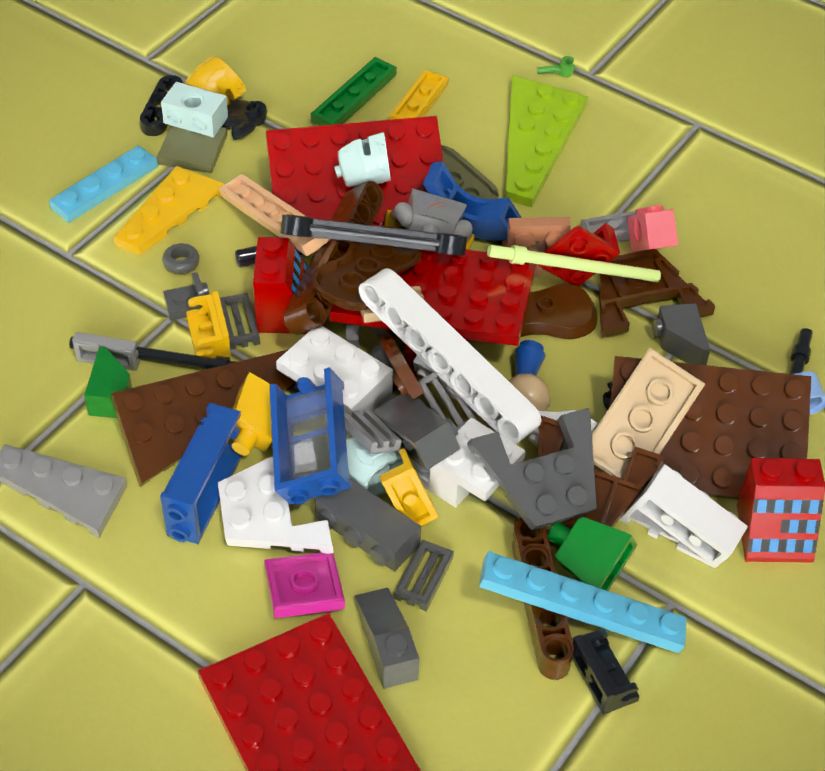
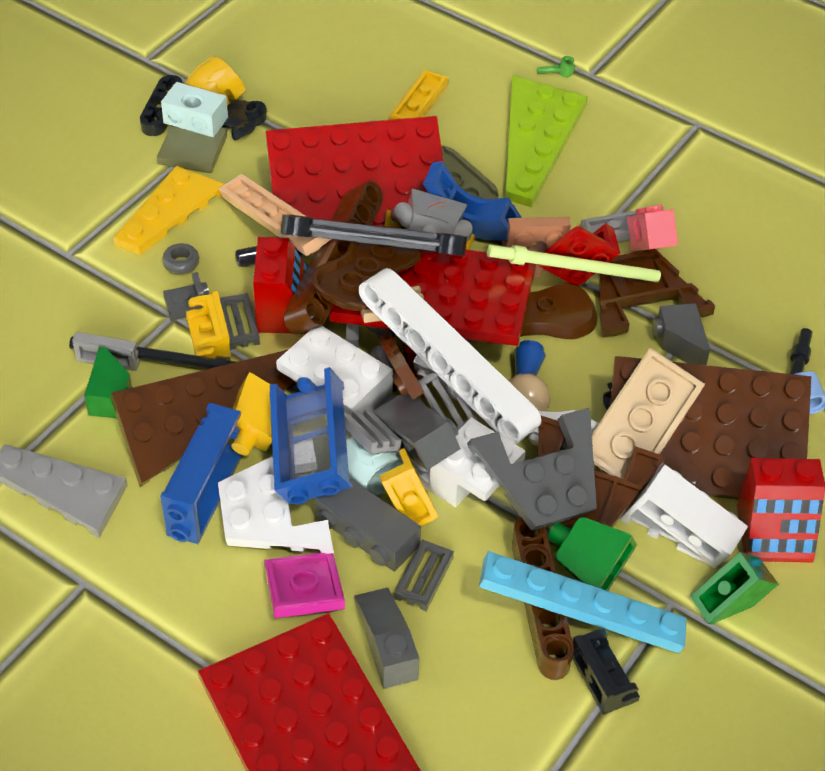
medium azure plate [49,145,158,223] -> none
green plate [311,57,397,126] -> none
light aqua helmet [334,132,391,187] -> none
none -> green slope [690,552,779,624]

